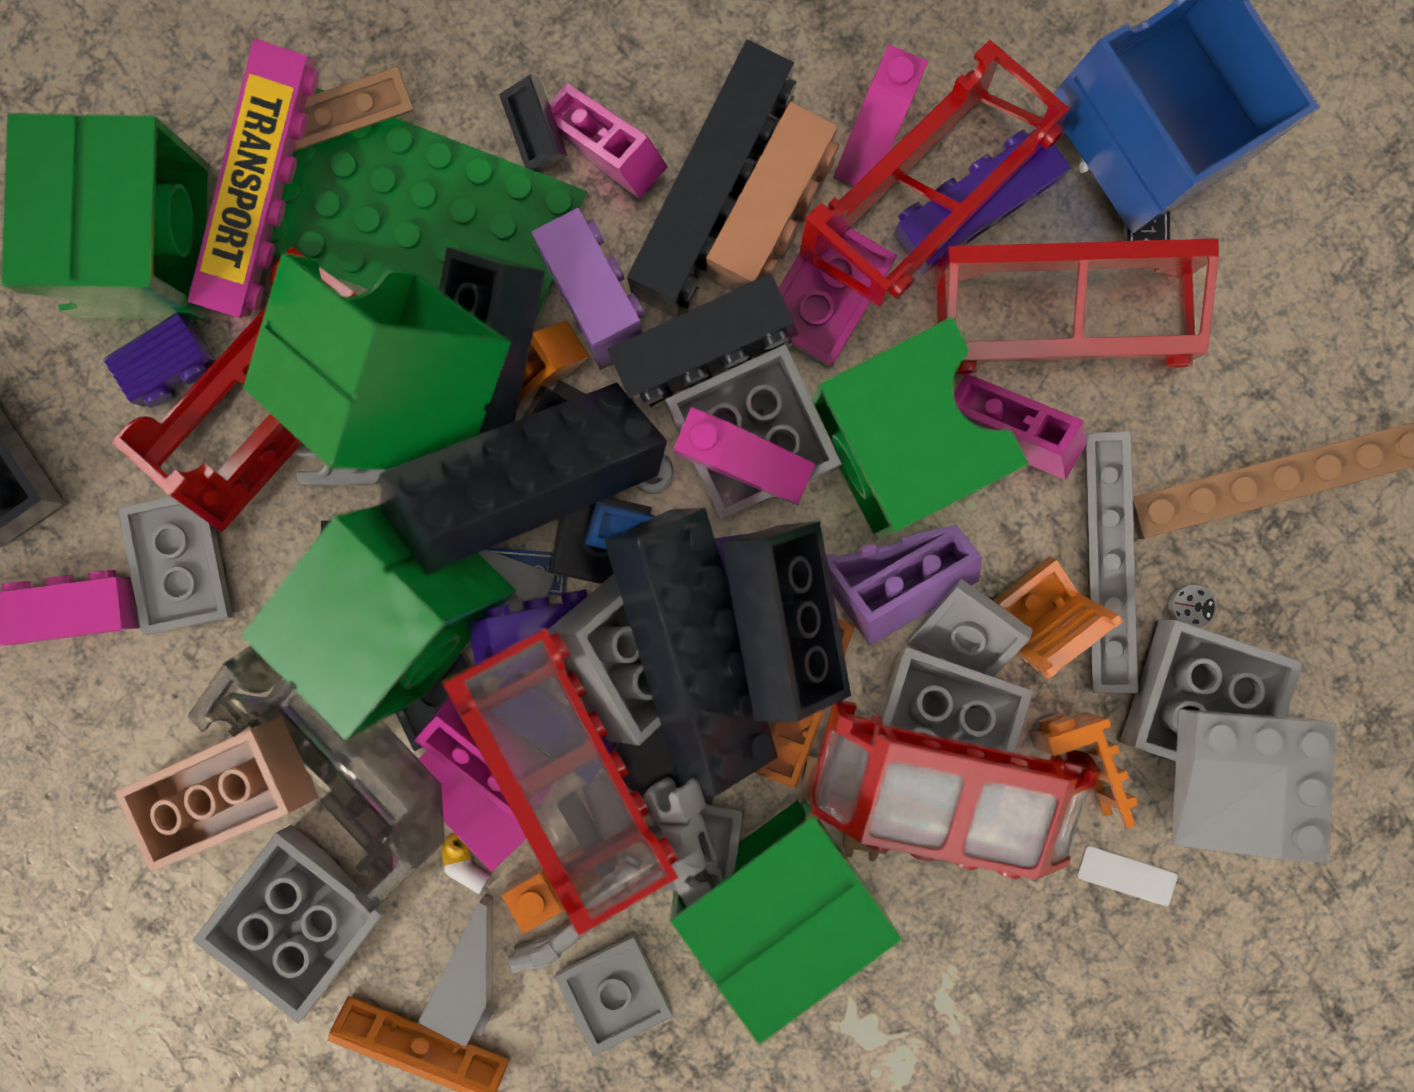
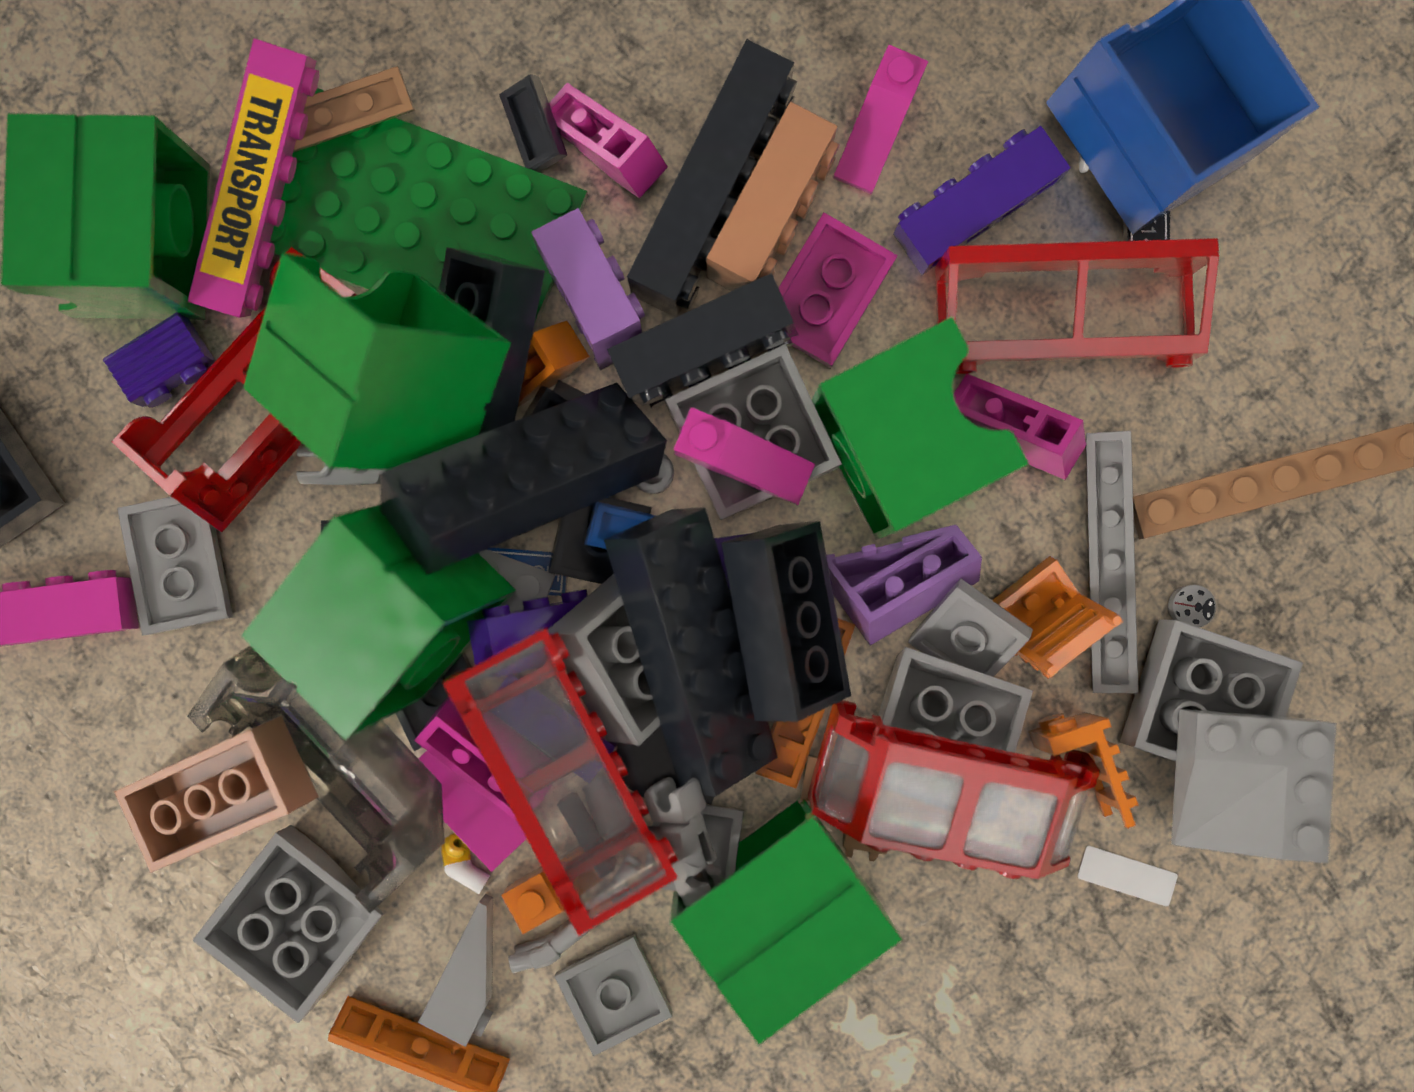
red windscreen [799,40,1070,307] -> none

